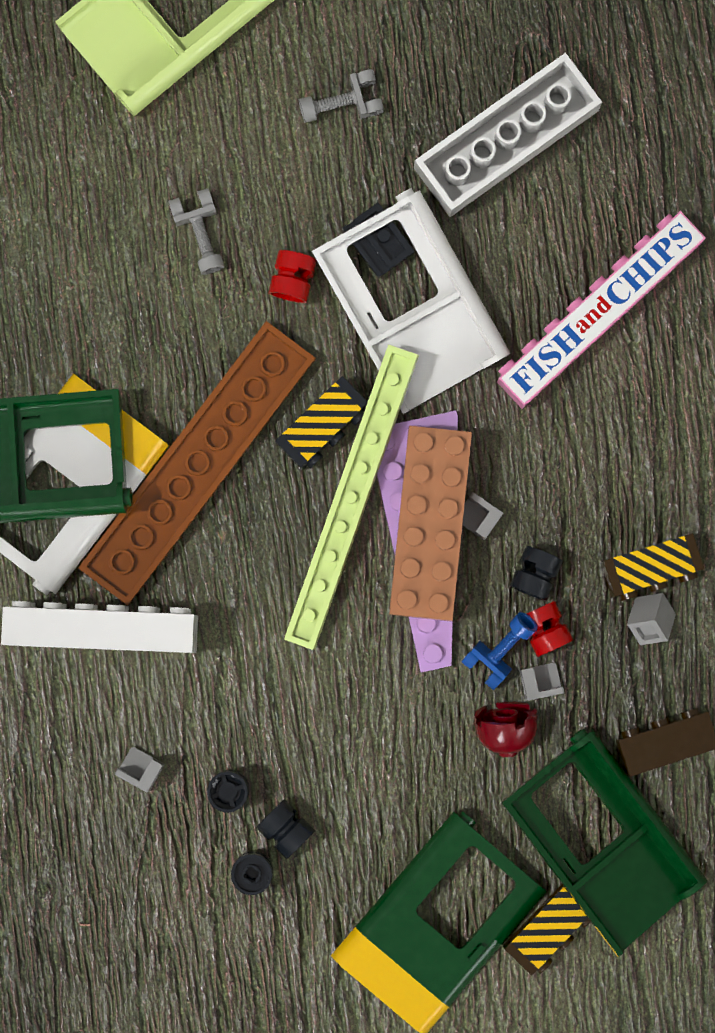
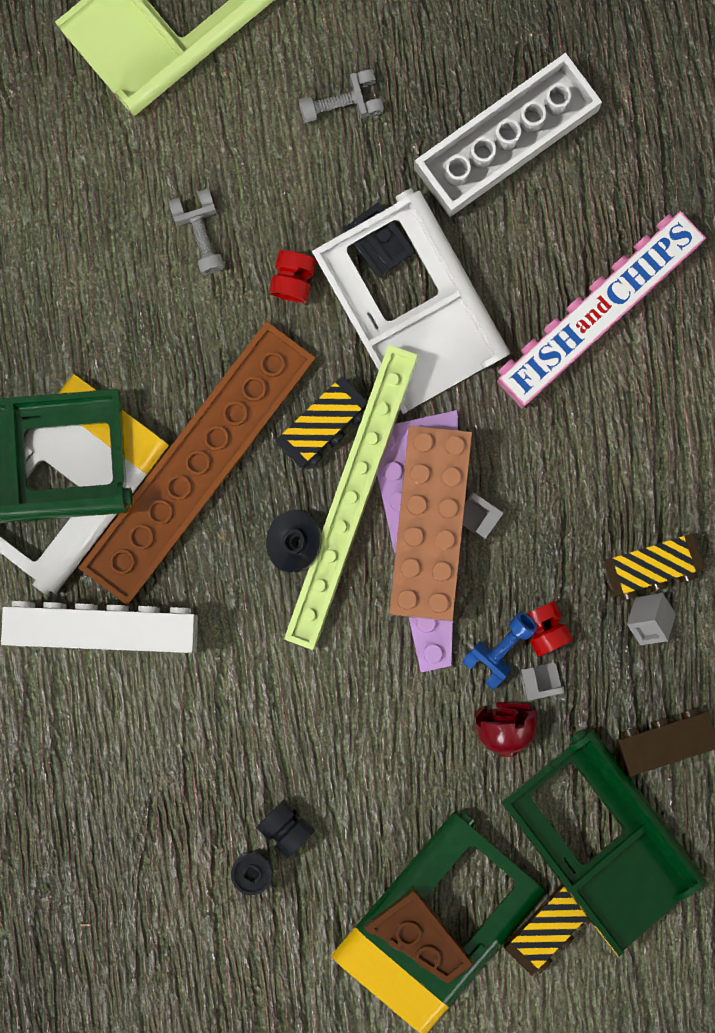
light grey panel [115,747,165,793] -> none
black wheel [207,770,250,813] -> none
black wheel [509,545,563,601] -> none
none -> black dish [266,510,322,573]
none -> reddish brown wing [364,888,473,983]

